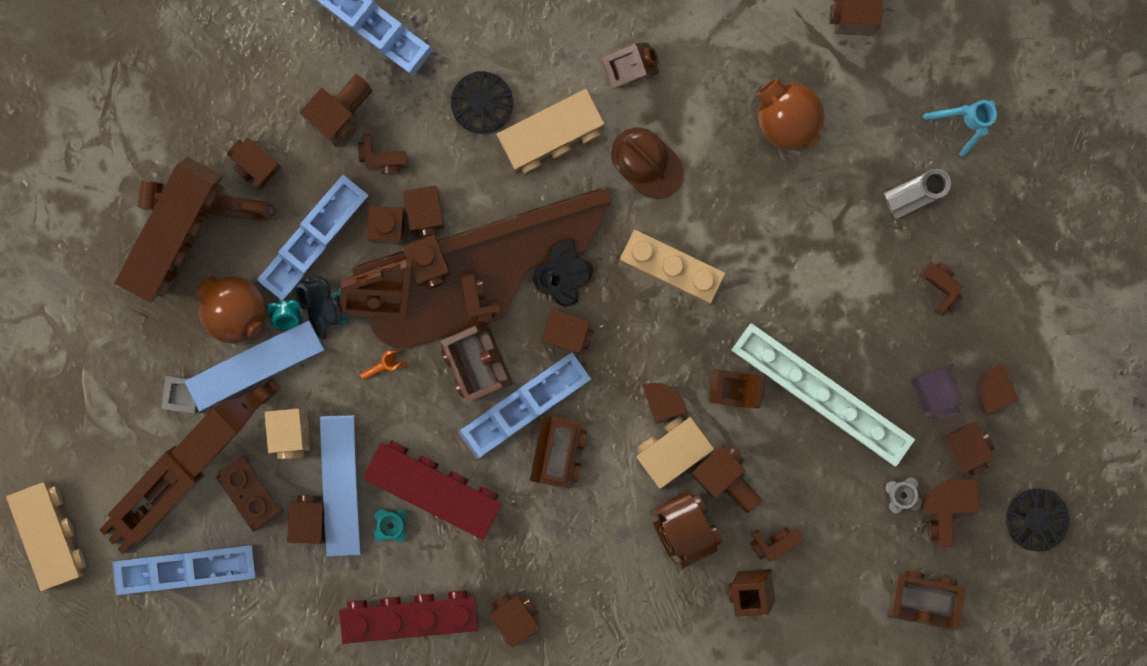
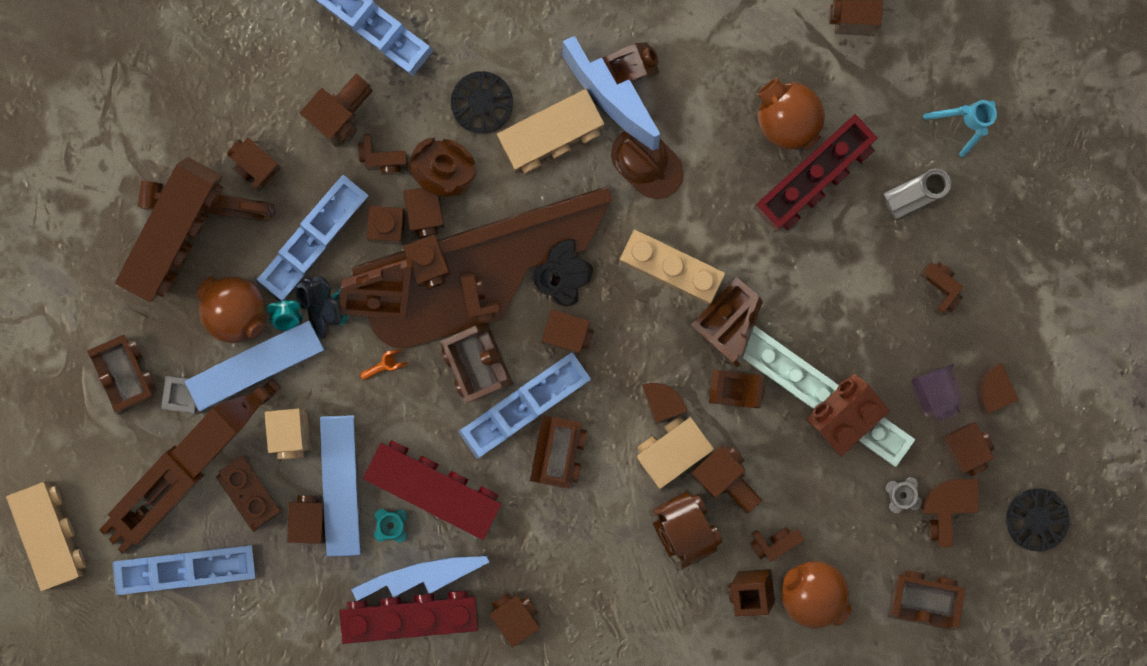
none -> reddish brown window [87,334,156,415]
none -> light blue slope [351,555,490,601]
none -> reddish brown tile [409,138,476,196]
none -> light blue slope [562,36,660,151]
none -> reddish brown wing [691,277,763,367]
none -> dark red brick [754,114,878,232]
none -> dark orange brick [781,561,852,629]
none -> copper bracket [806,374,890,457]

